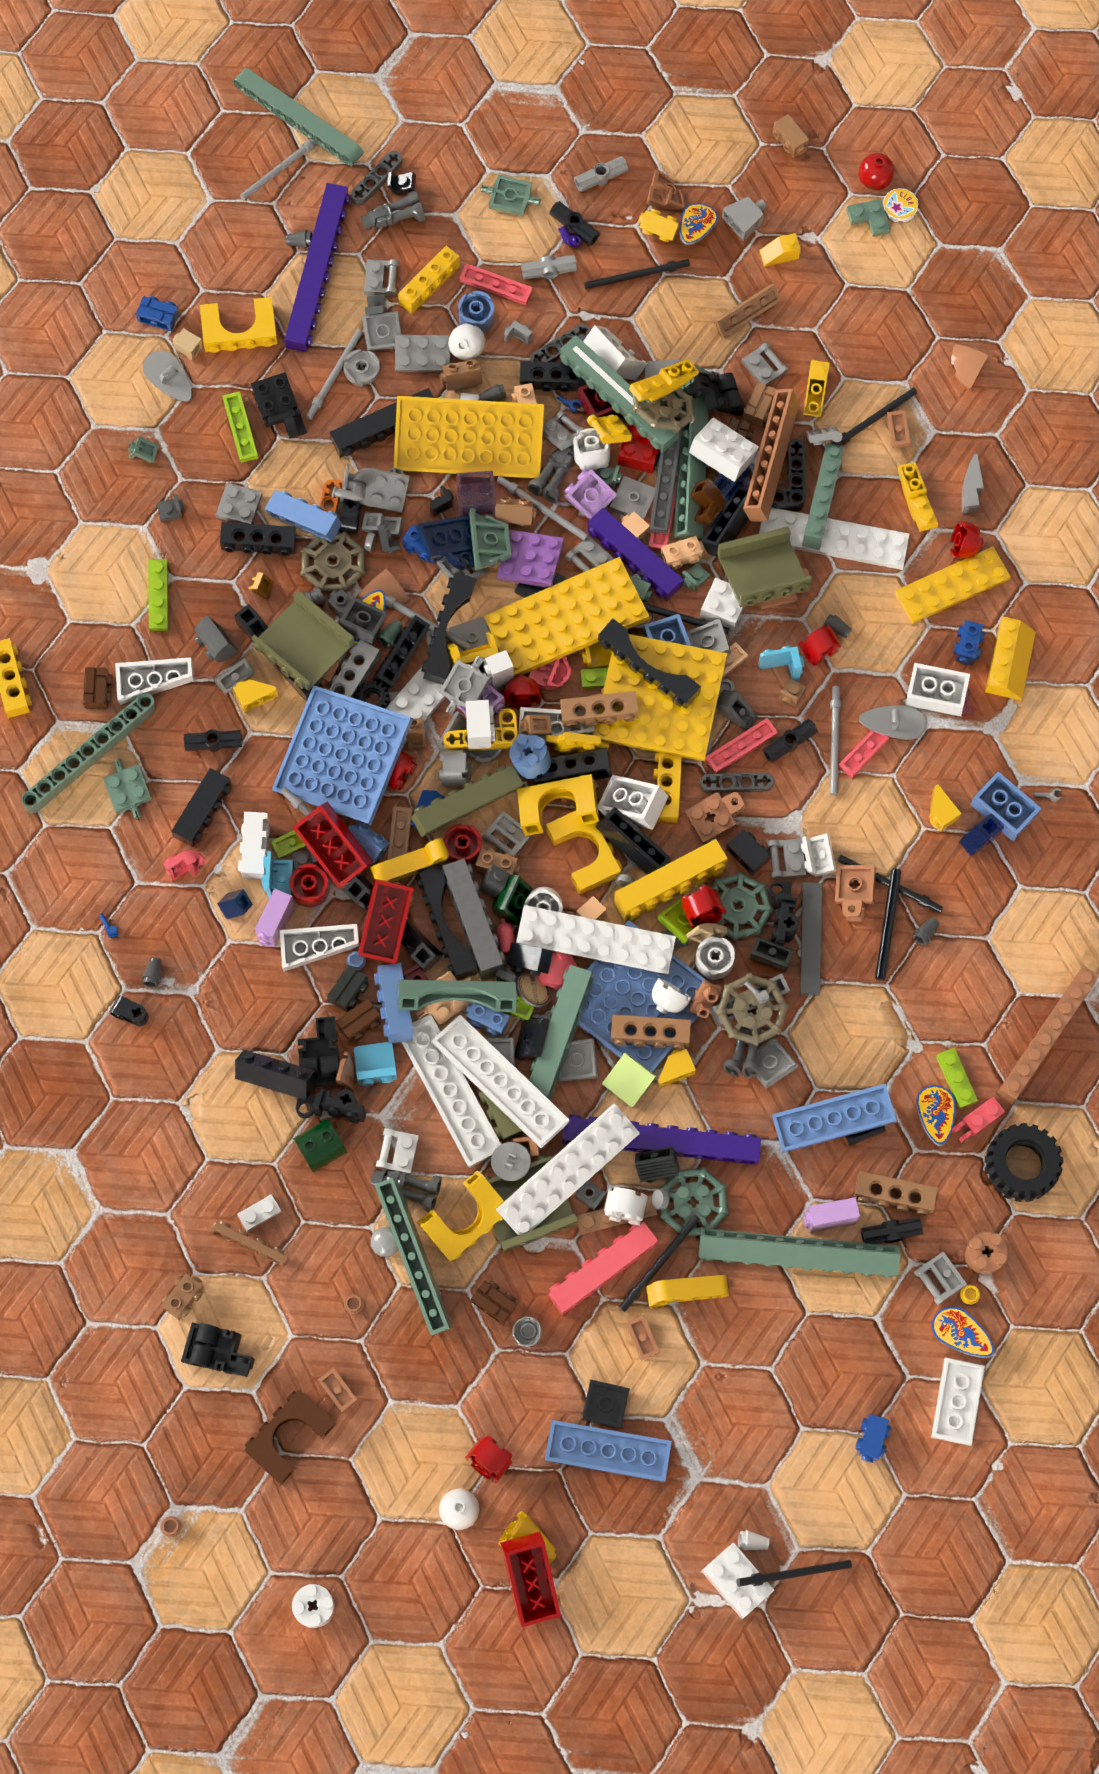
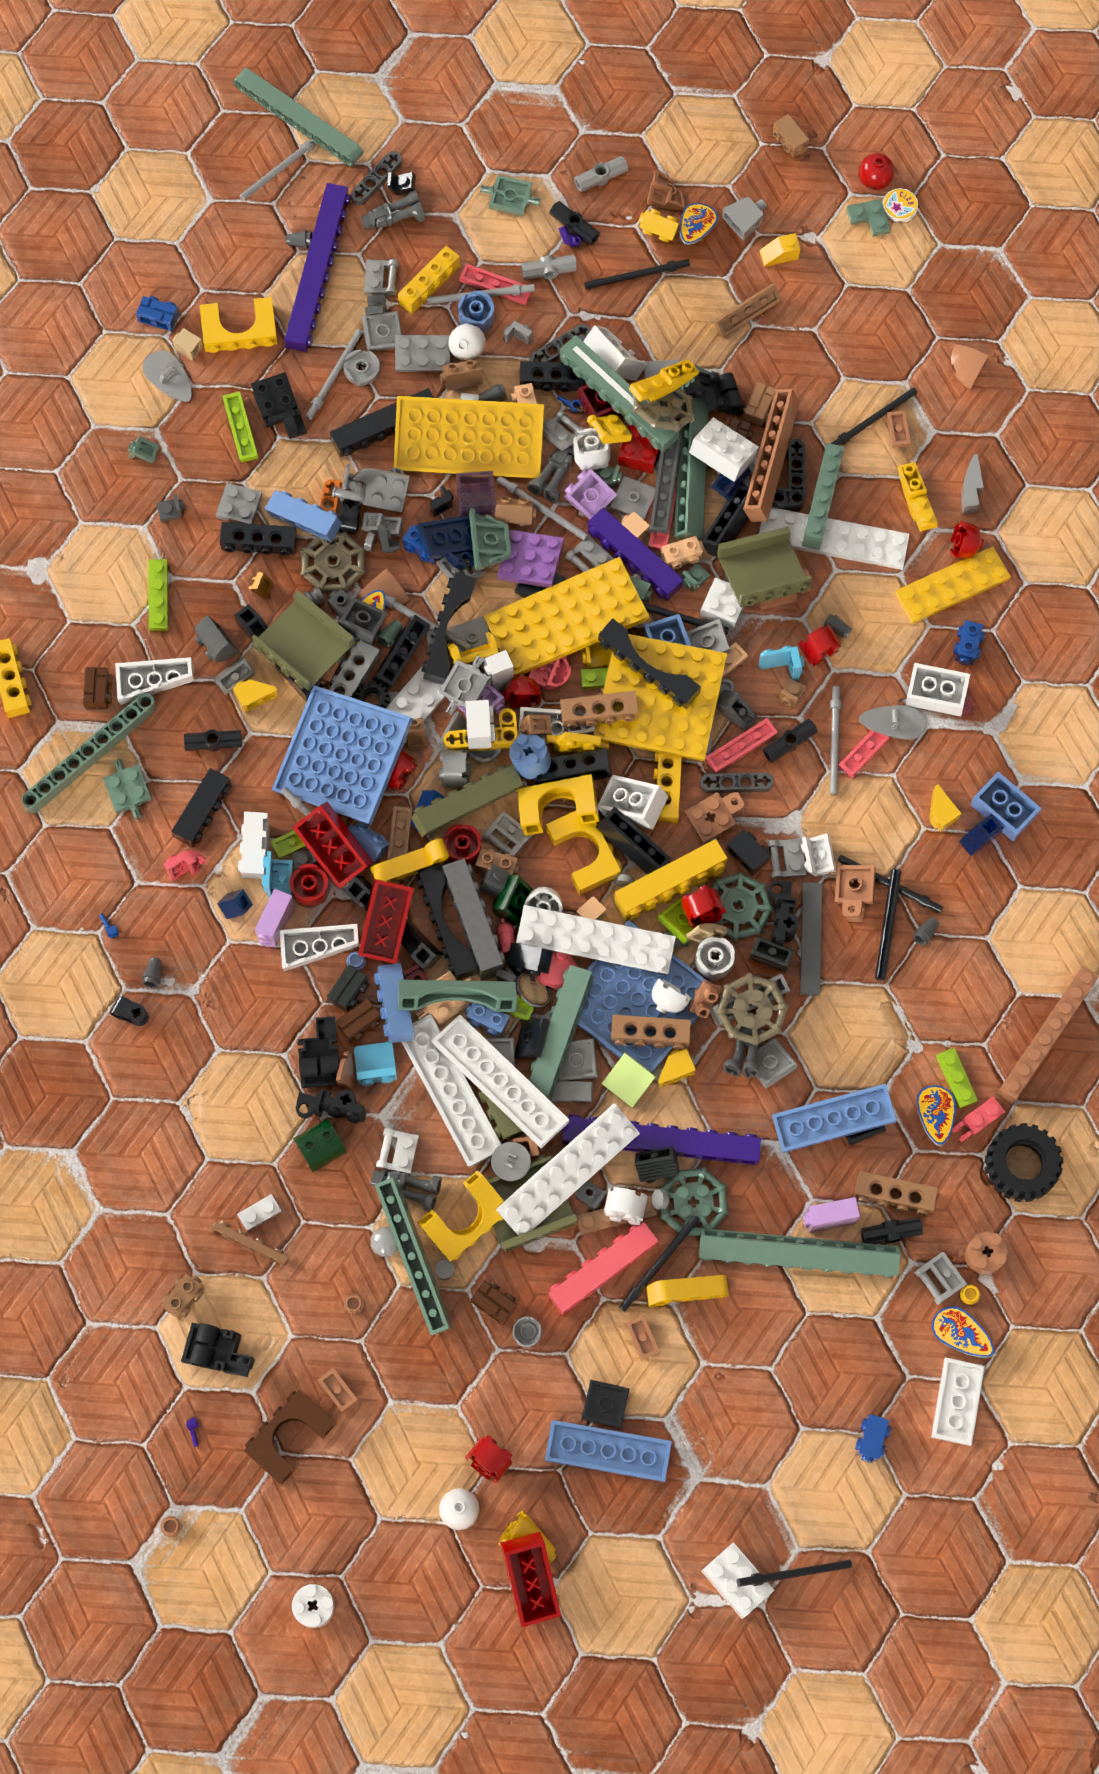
black brick [235,1050,315,1100] -> none
reddish brown brick [690,478,723,524] -> none
white cone [738,1530,769,1550] -> none
light grey plate [741,342,789,386] -> none
light grey hand [745,981,769,1003] -> none
yellow slope [803,360,829,417] -> none
light grey plate [805,427,843,445] -> none
yellow slope [985,616,1036,701] -> none
light grey hand [1034,788,1062,802] -> none
none -> dark purple hand [186,1417,199,1447]
none -> light grey bar [427,284,535,304]
none -> light grey tile [435,1259,455,1280]
none -> light grey slope [551,1081,593,1103]

